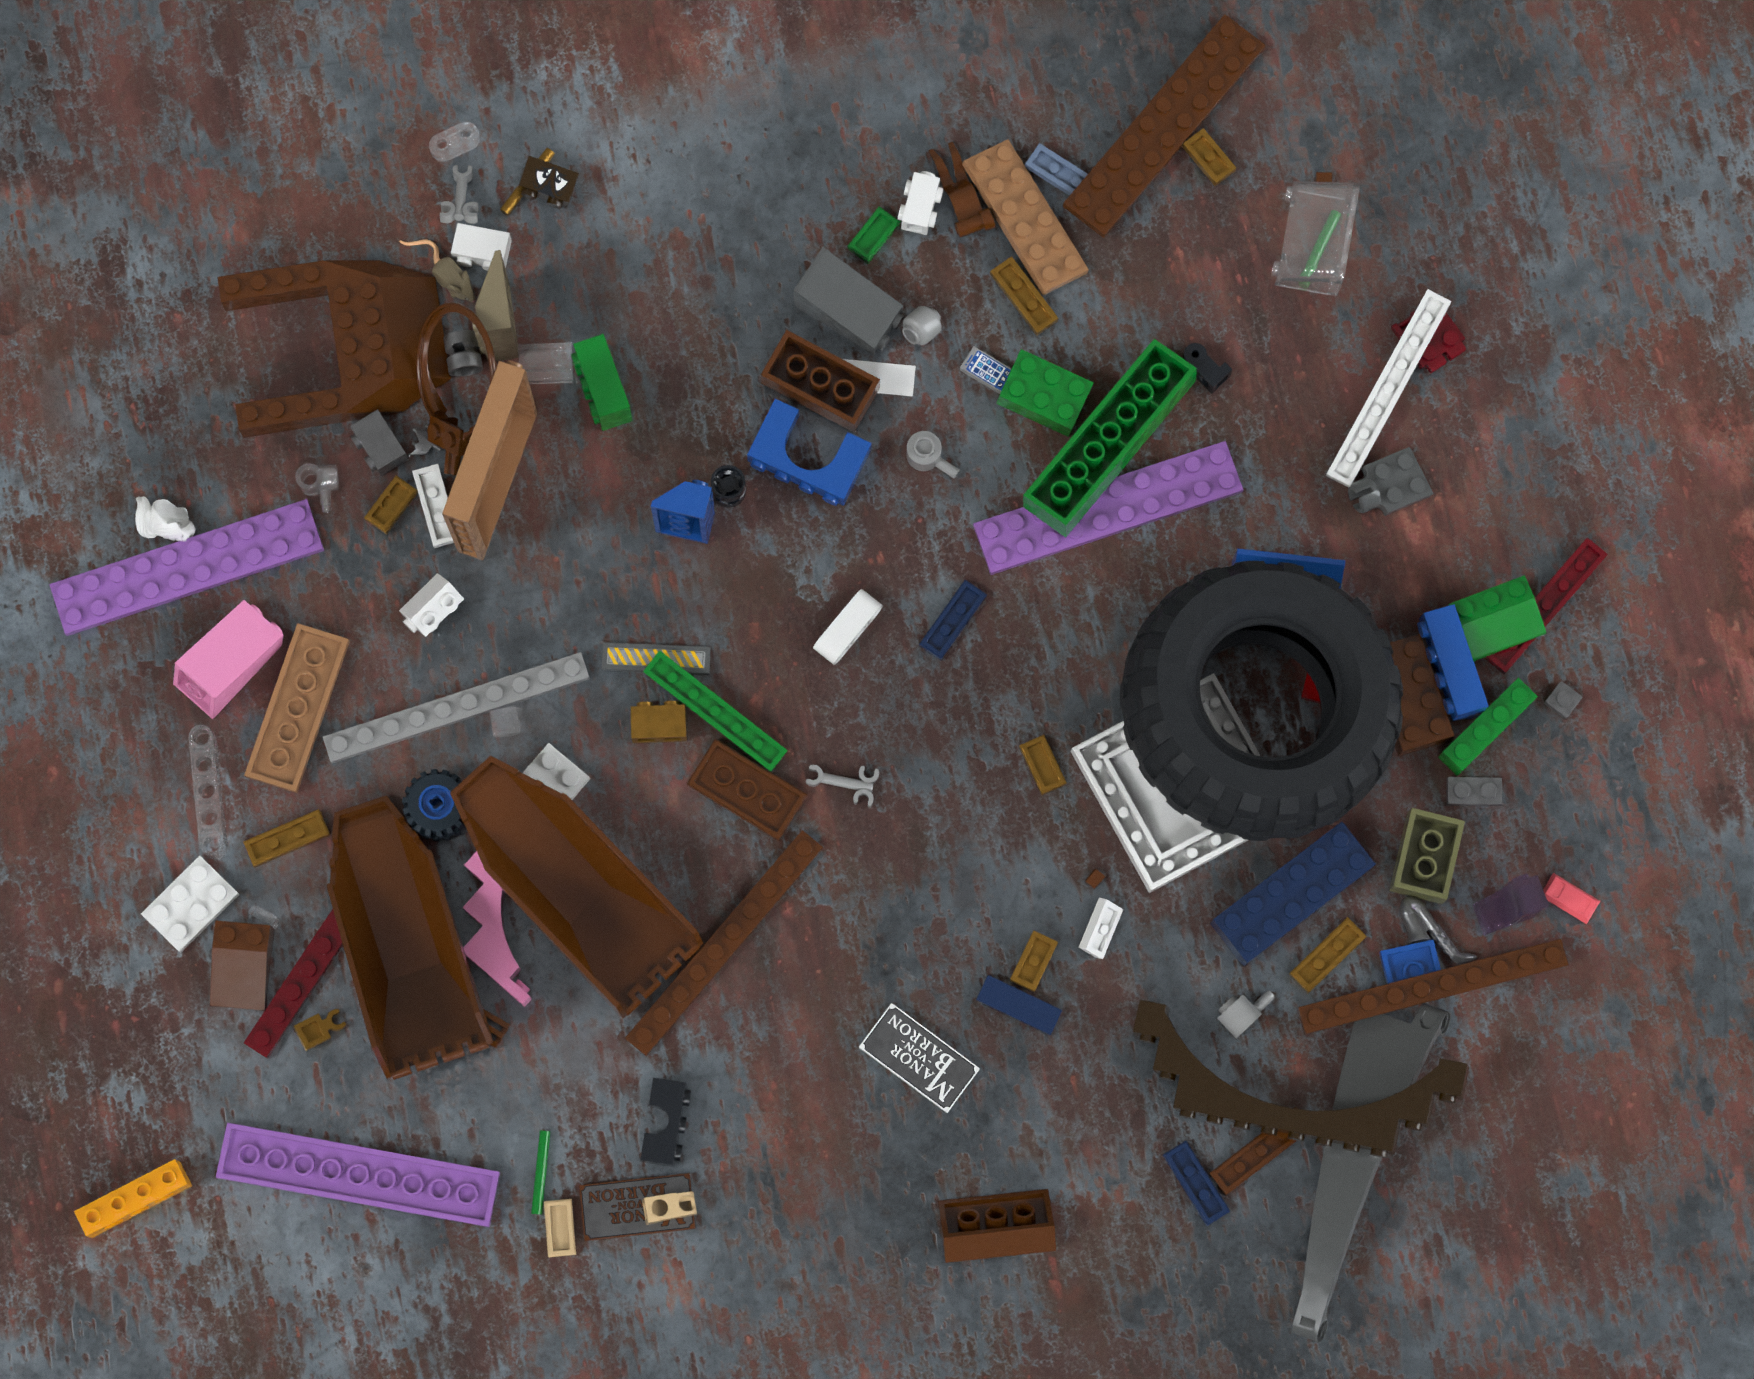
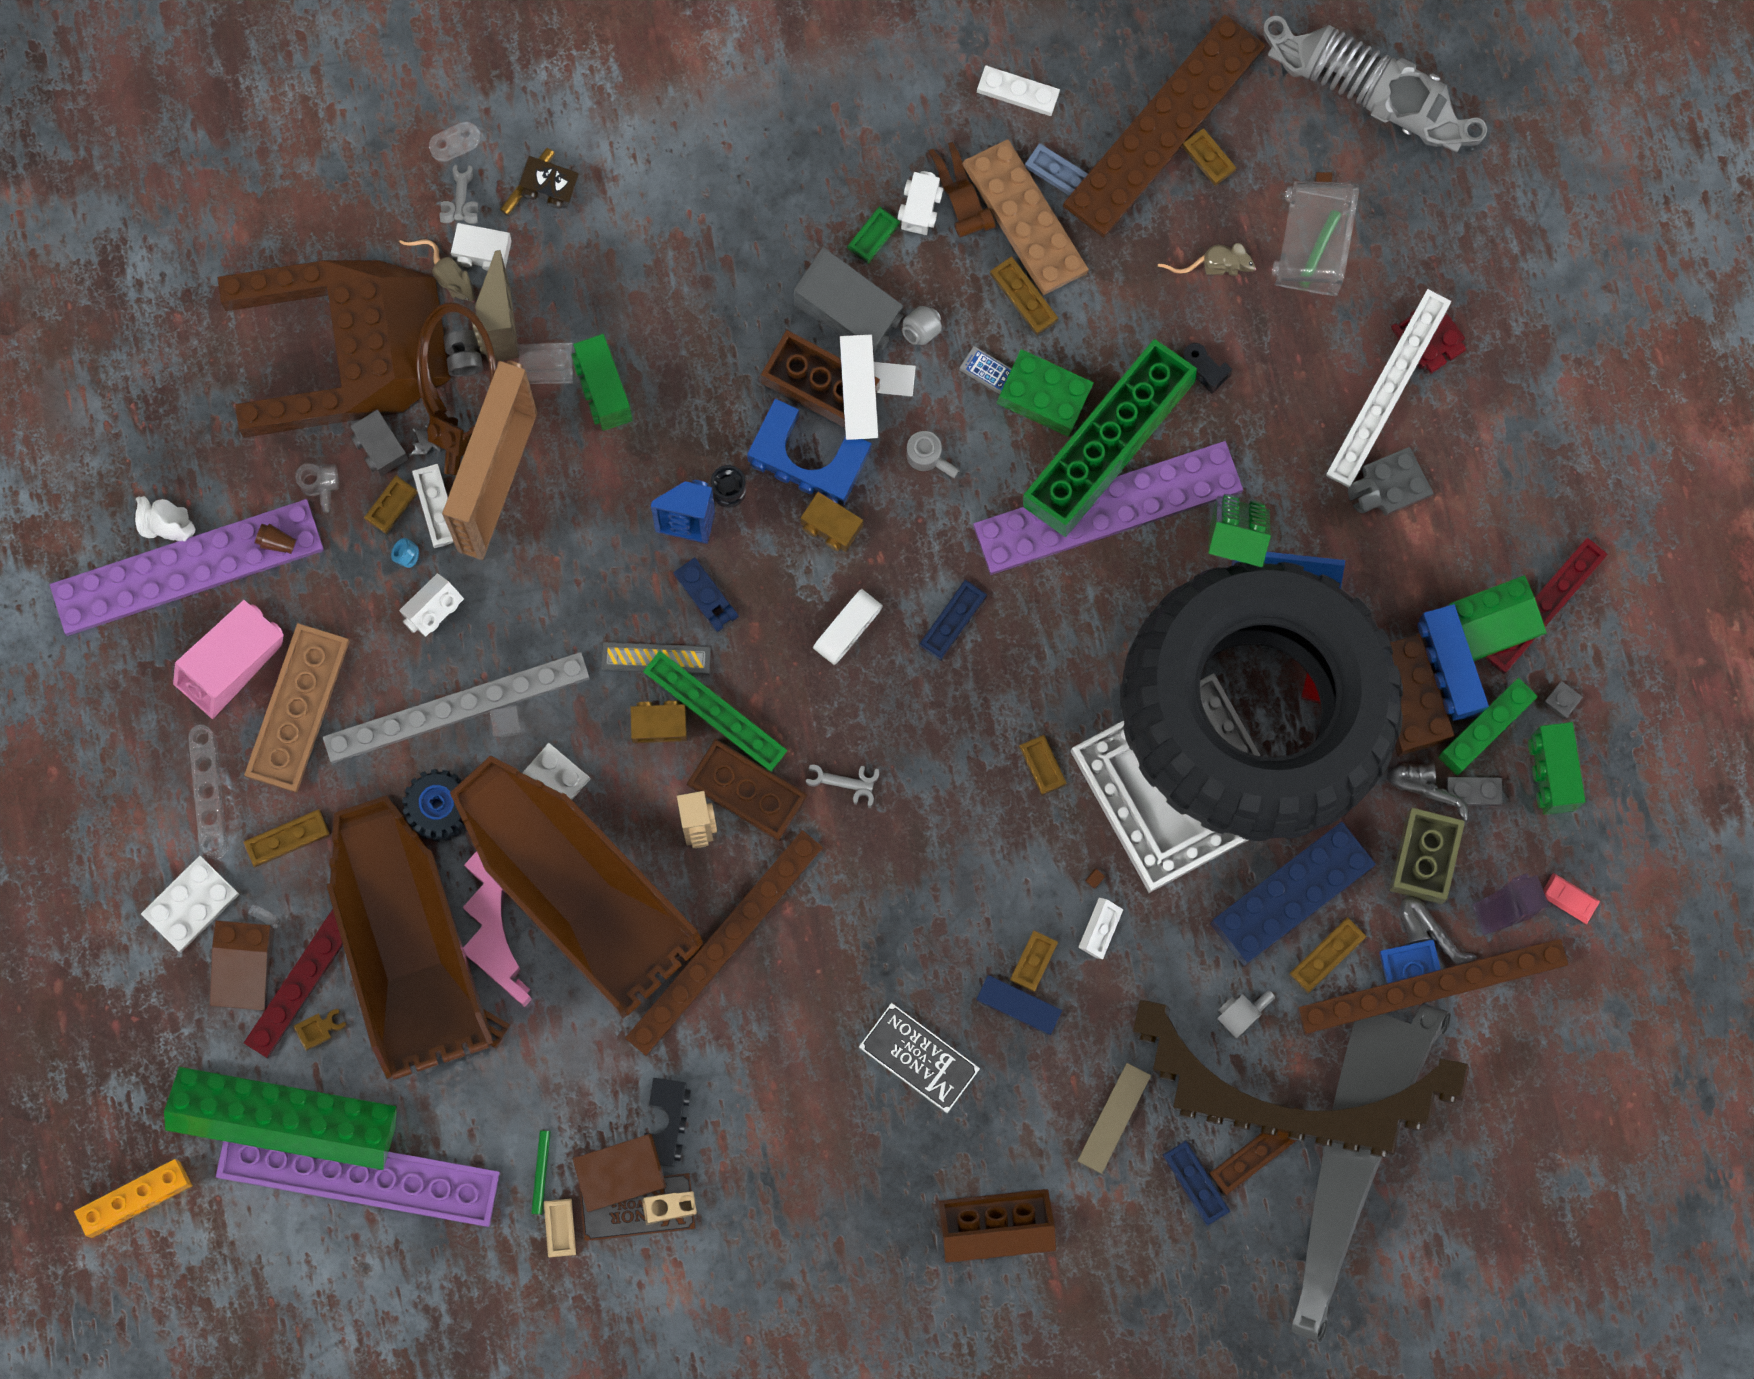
none -> green brick [164,1067,397,1170]
none -> reddish brown cone [254,523,297,554]
none -> dark azure tile [391,538,419,568]
none -> reddish brown tile [572,1134,667,1212]
none -> dark blue plate [673,557,739,632]
none -> tan brick [677,791,717,848]
none -> pearl gold brick [801,492,863,552]
none -> white sticker [840,335,878,440]
none -> white plate [977,65,1060,116]
none -> dark tan tile [1077,1063,1151,1174]
none -> dark tan animal [1158,243,1256,276]
none -> green brick [1208,494,1271,567]
none -> piece [1263,16,1487,153]
none -> flat silver piece [1388,760,1468,821]
none -> green brick [1528,722,1586,815]

